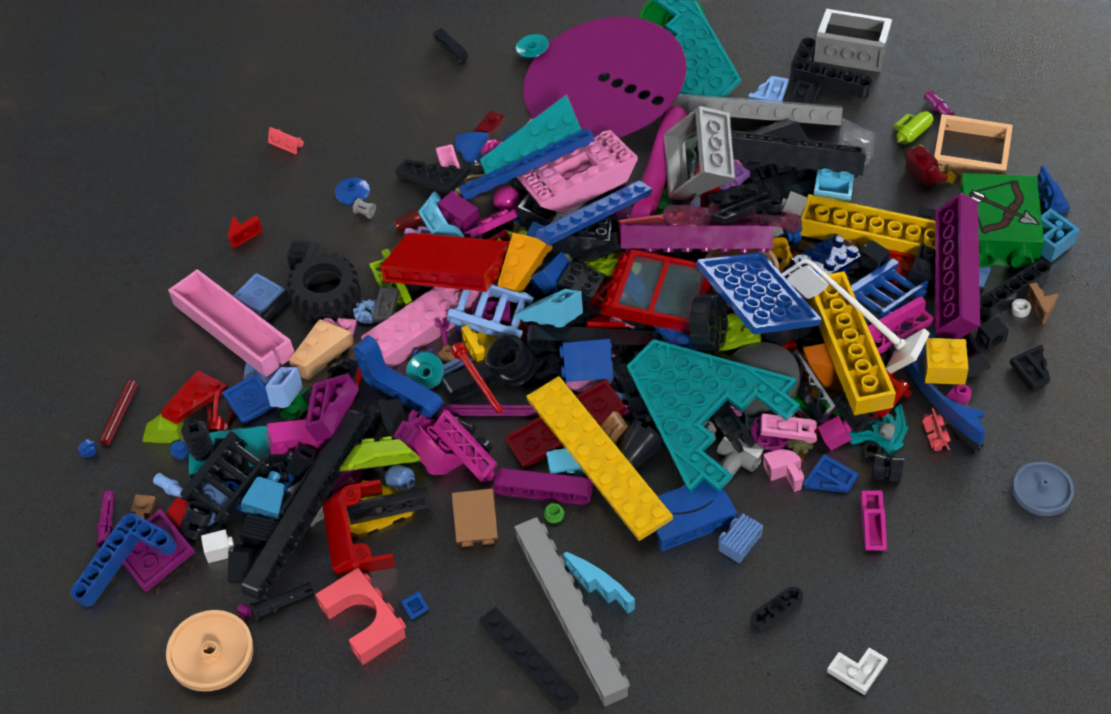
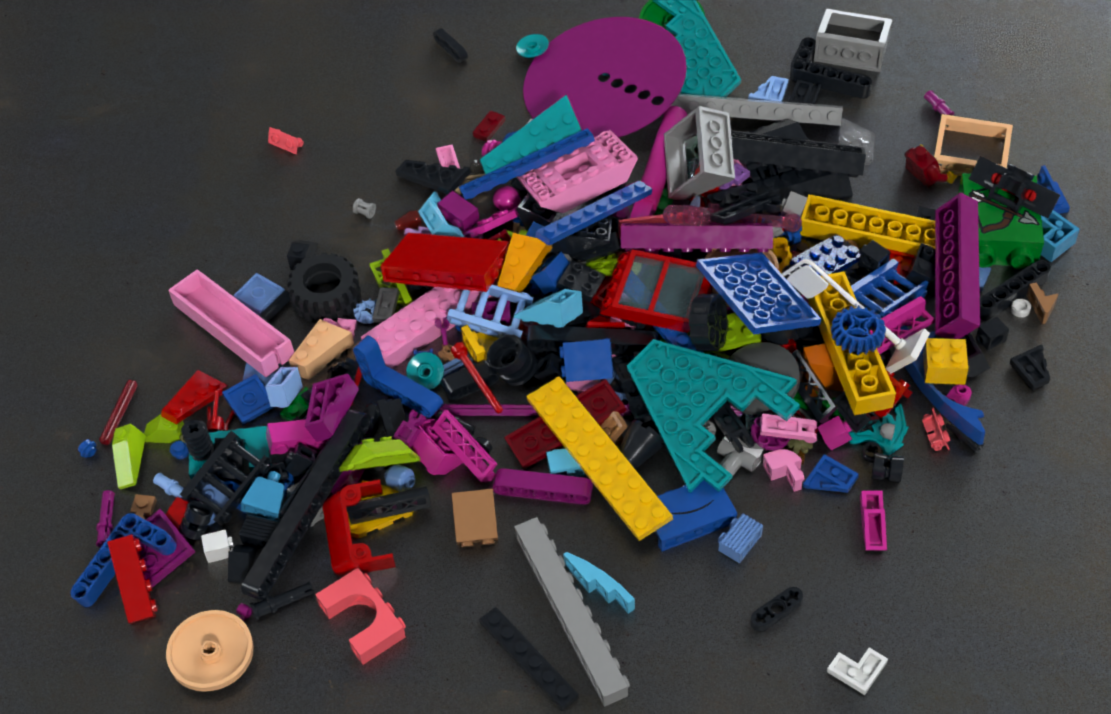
red slope [228,216,263,249] -> none
blue dish [335,178,370,205] -> none
blue slope [399,591,429,620] -> none
blue brick [455,132,489,168] -> none
bright green plate [544,503,564,523] -> none
medium azure slope [813,168,854,202] -> none
lime piece [893,111,933,145] -> none
sand blue piece [1012,462,1074,516] -> none
none -> red brick [107,535,158,624]
none -> lime slope [112,424,146,490]
none -> blue gear [831,305,886,355]
none -> black piece [969,156,1060,219]

